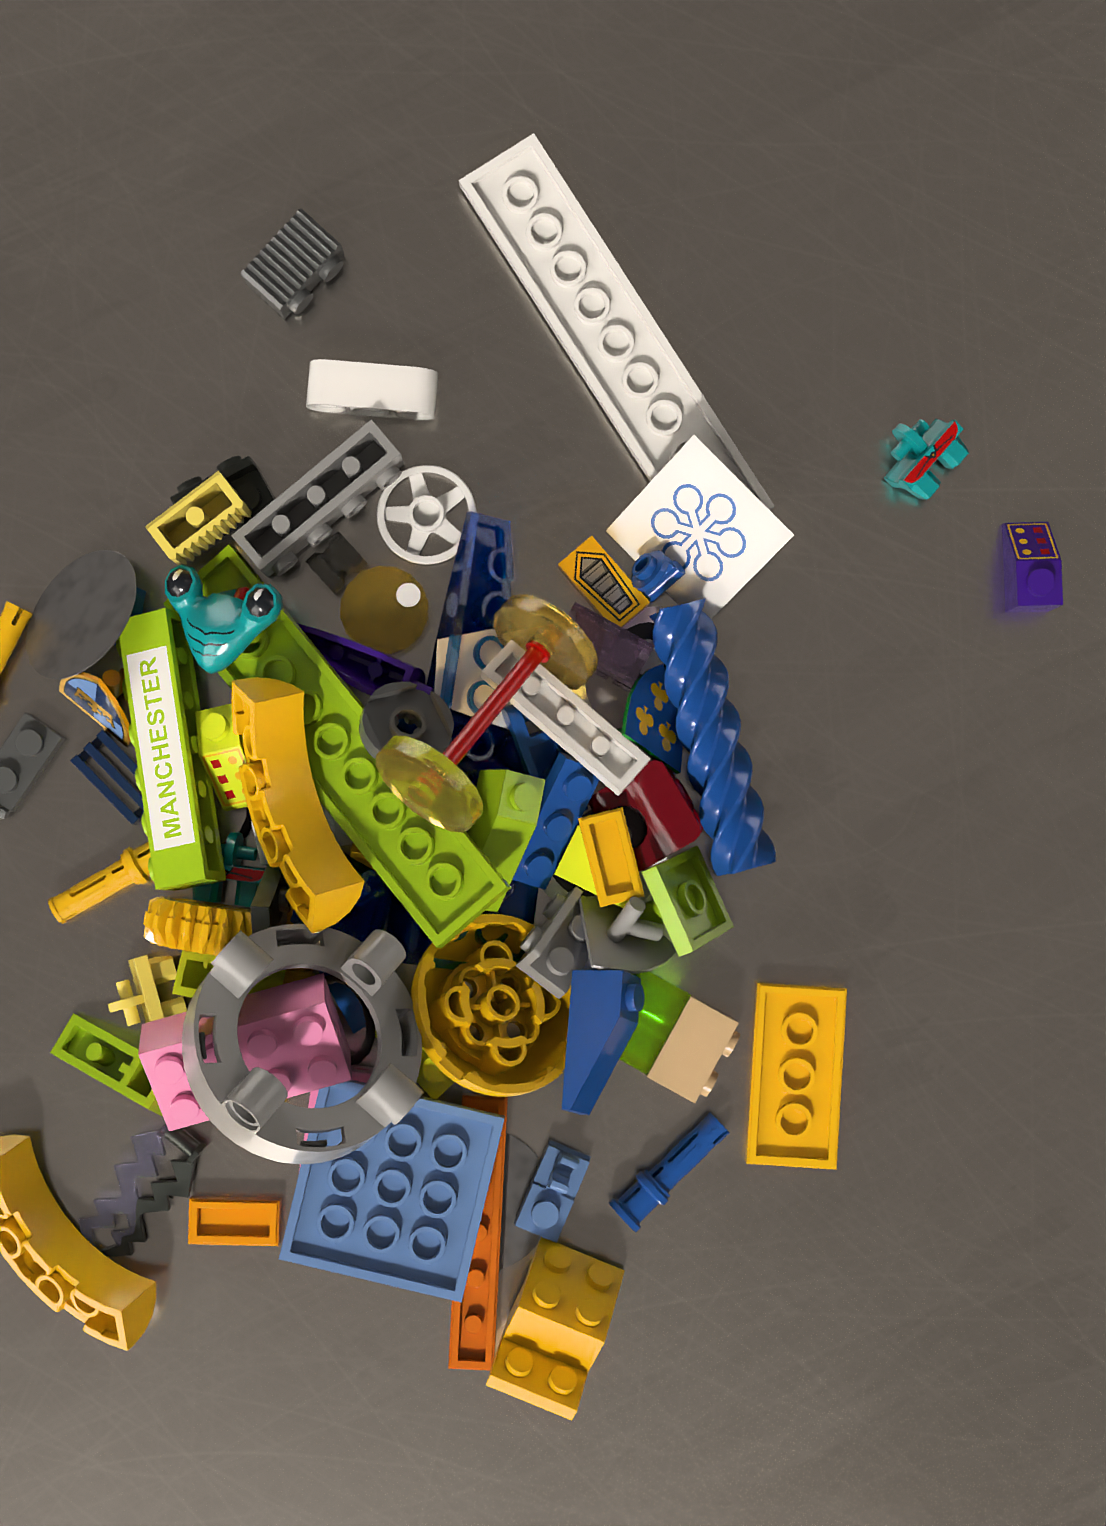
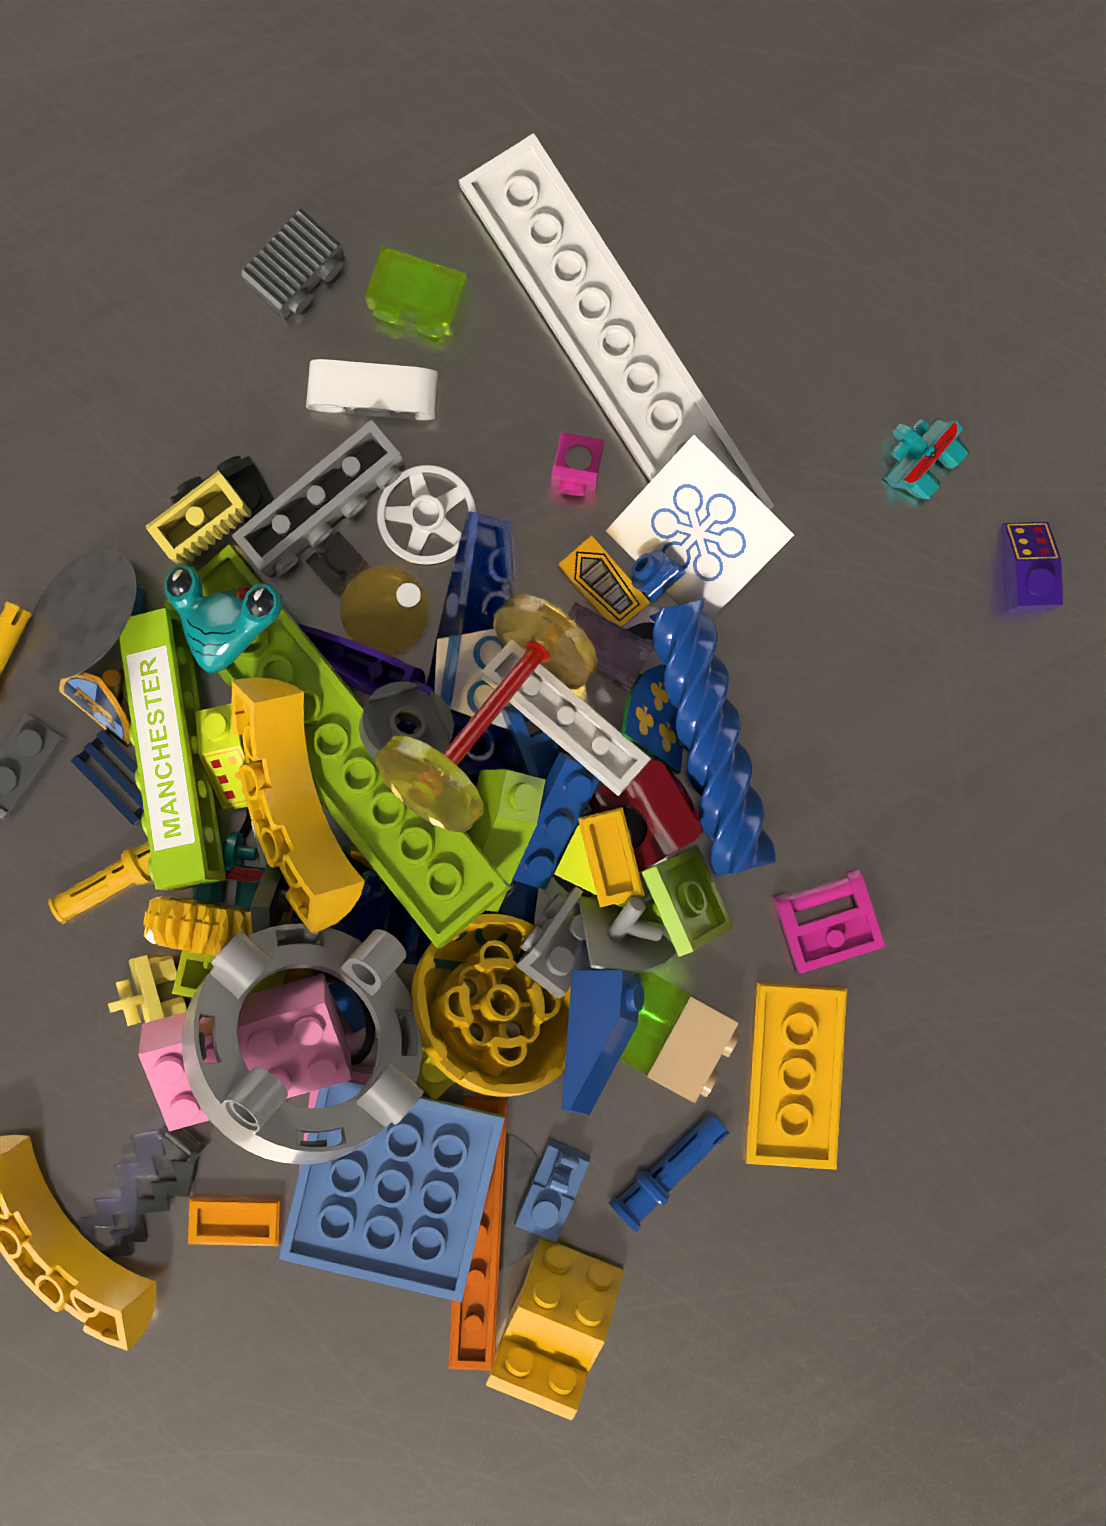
lime slope [50,1013,163,1116] -> none
none -> clear neon green brick [365,246,469,337]
none -> dark pink bracket [551,432,604,496]
none -> dark pink plate [773,869,886,974]

